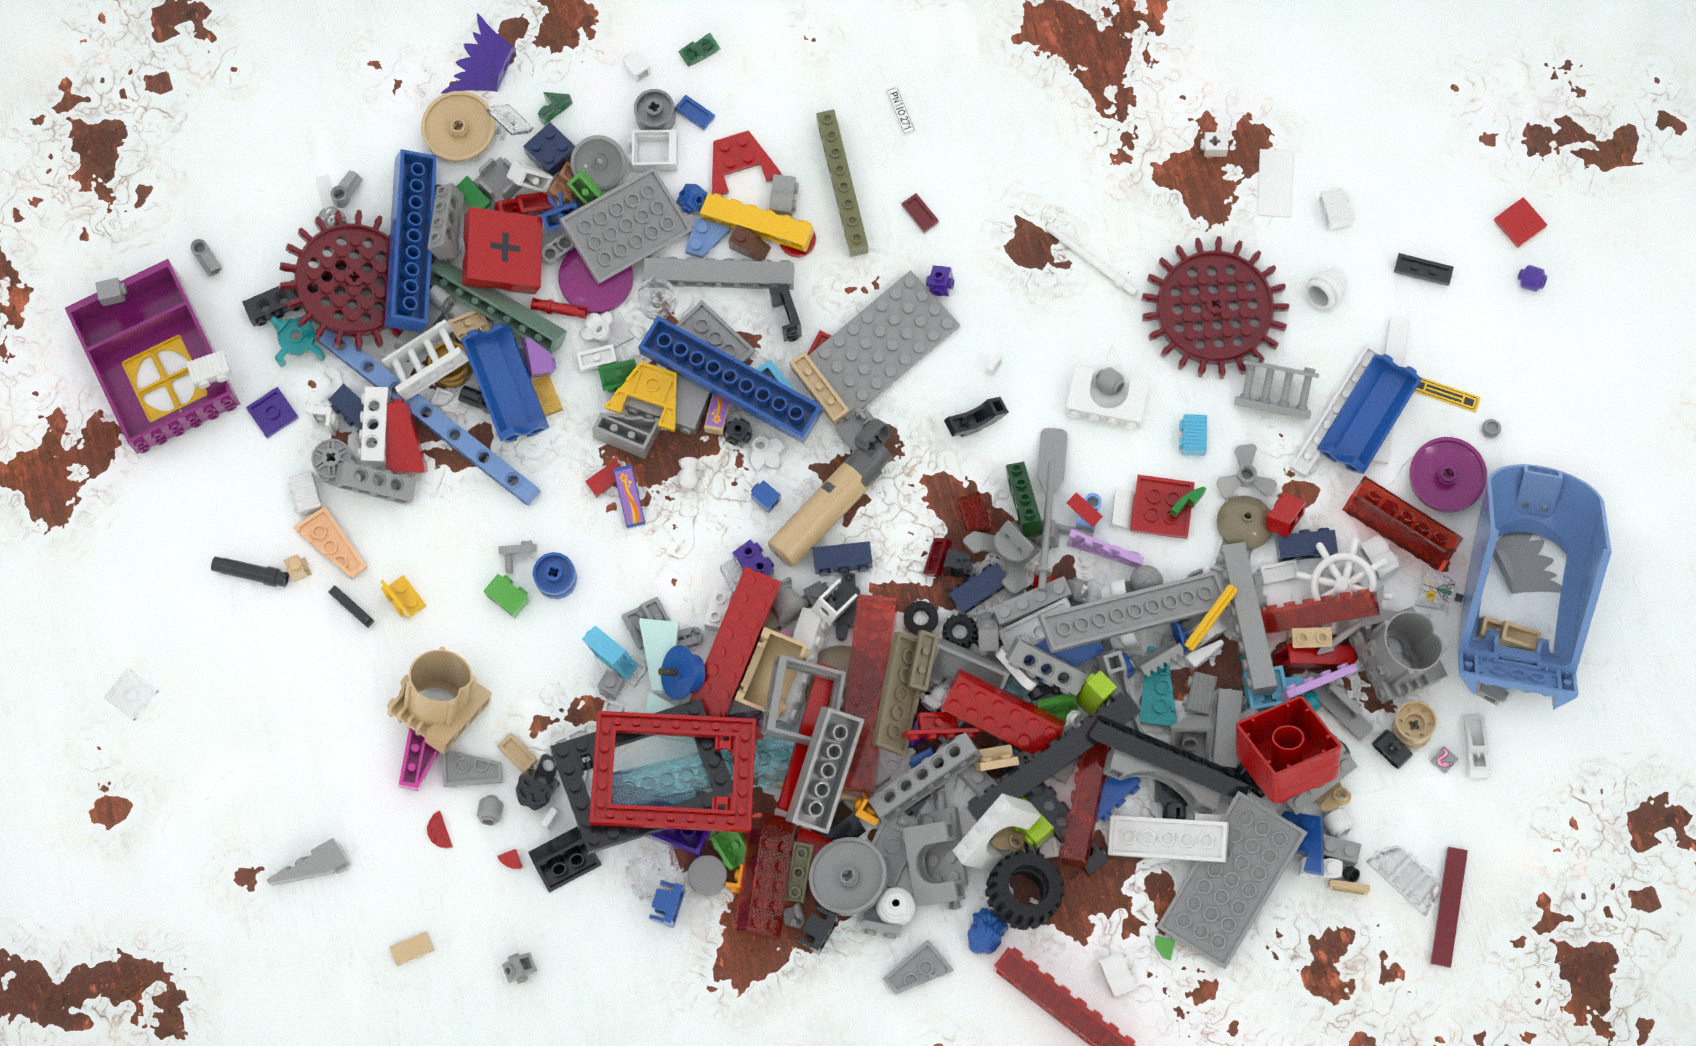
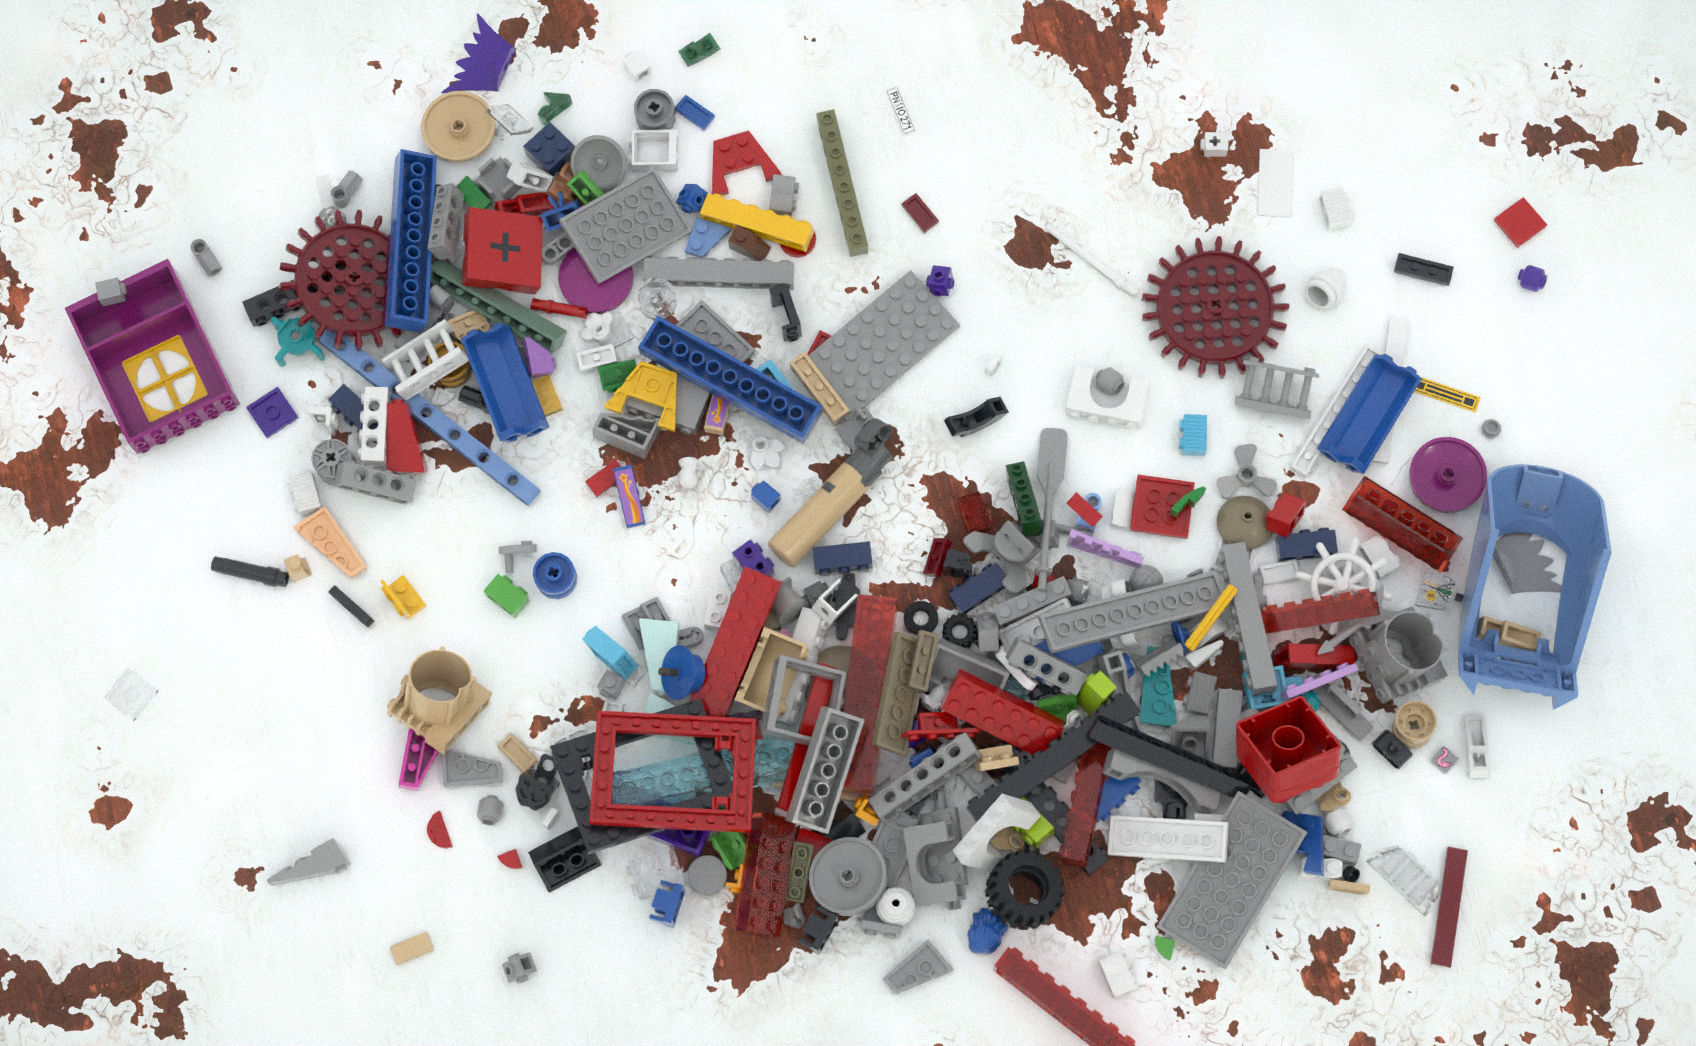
white brick [186,350,233,389] -> none
black brick [724,417,753,448] -> none
white tile [1040,836,1059,859] -> none
tan panel [1286,627,1332,648] -> none
light grey brick [1476,683,1509,706] -> none

